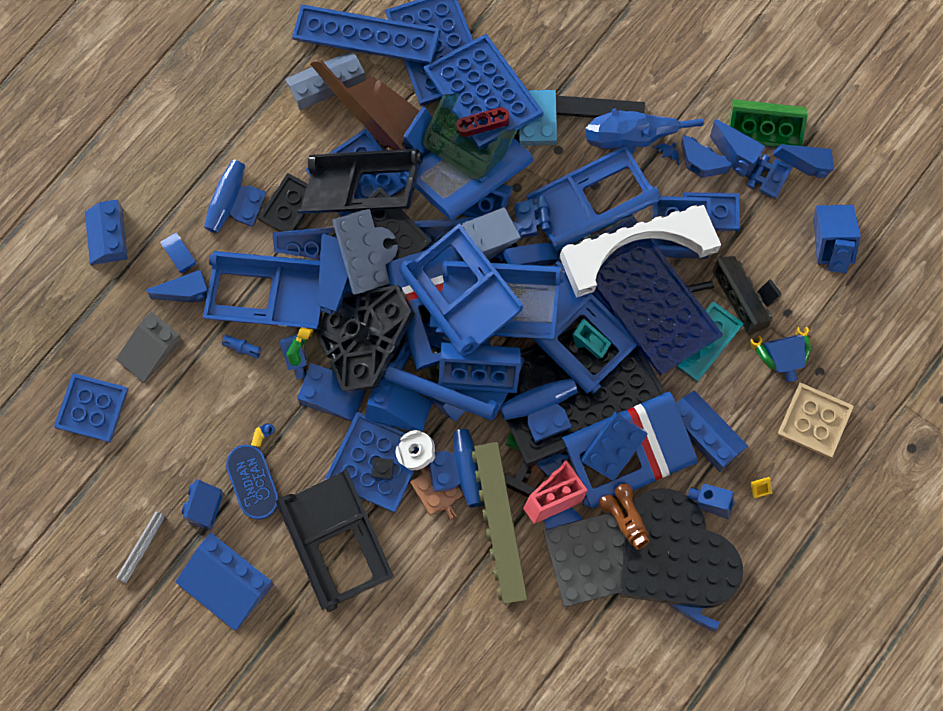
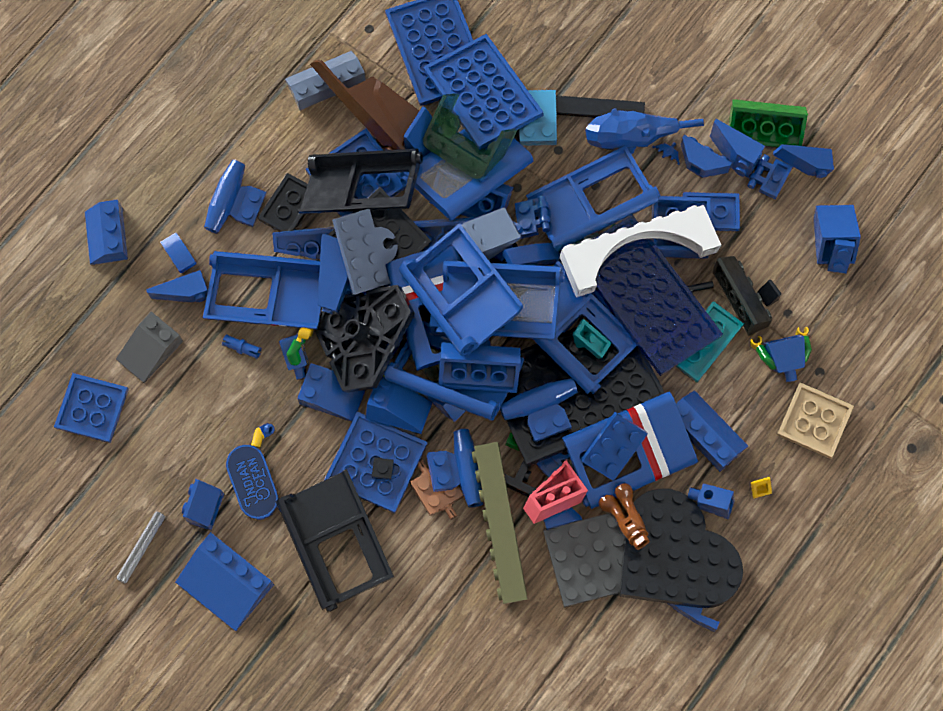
blue plate [292,4,441,64] -> none
white plate [396,430,435,470] -> none
dark red beam [456,107,510,137] -> none

